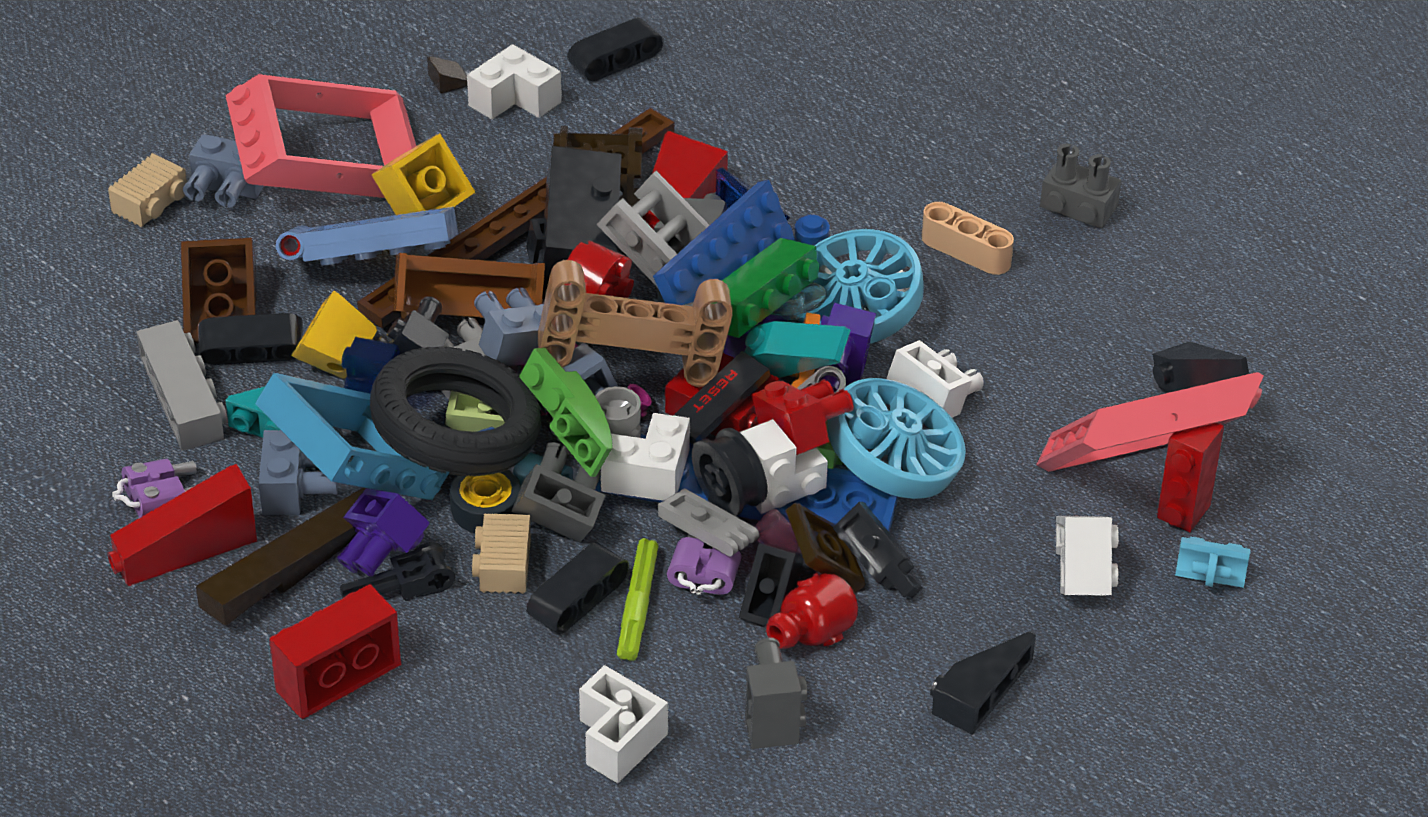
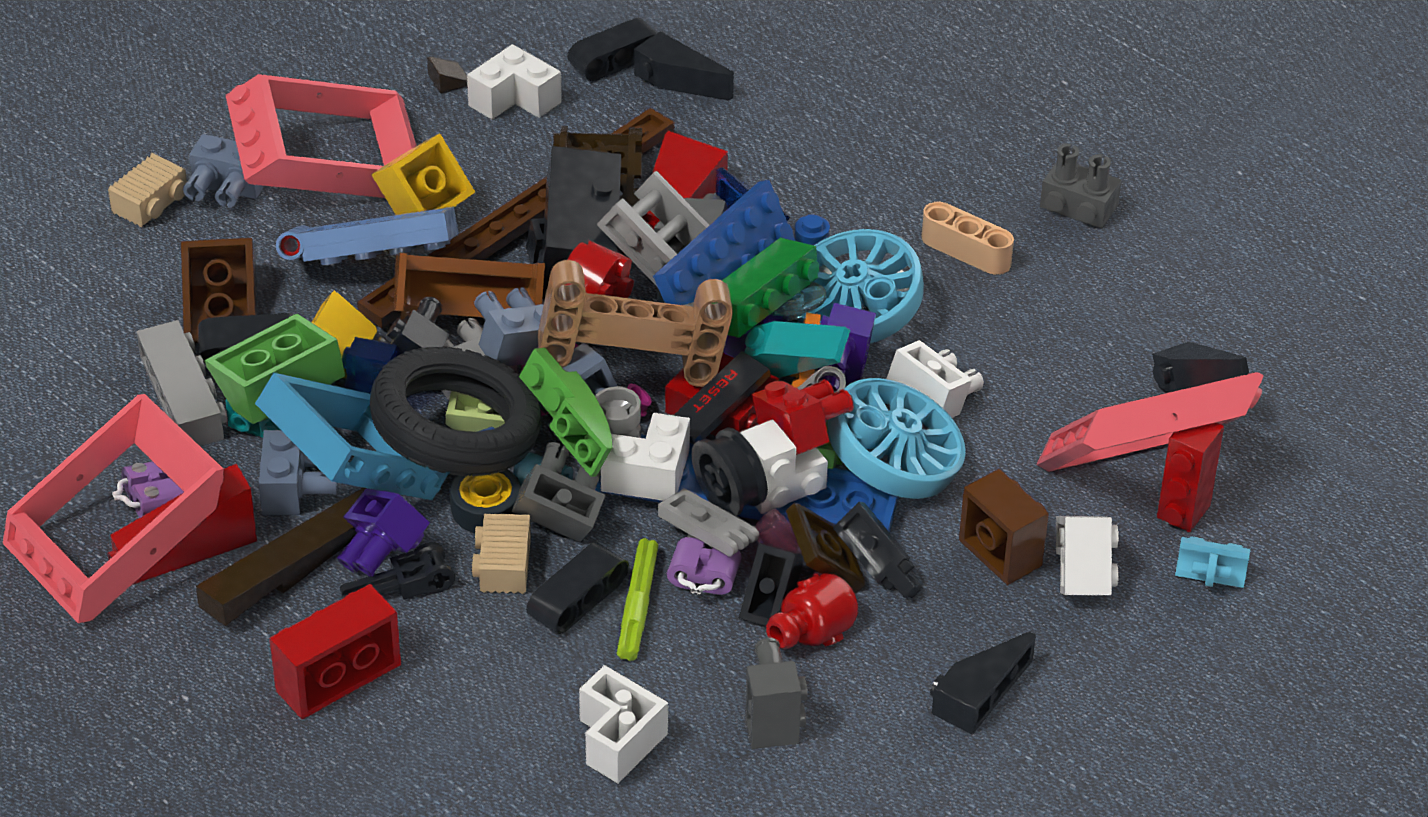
none -> coral window [3,394,224,623]
none -> bright green slope [205,314,345,424]
none -> black slope [634,31,734,101]
none -> reddish brown brick [959,469,1049,585]

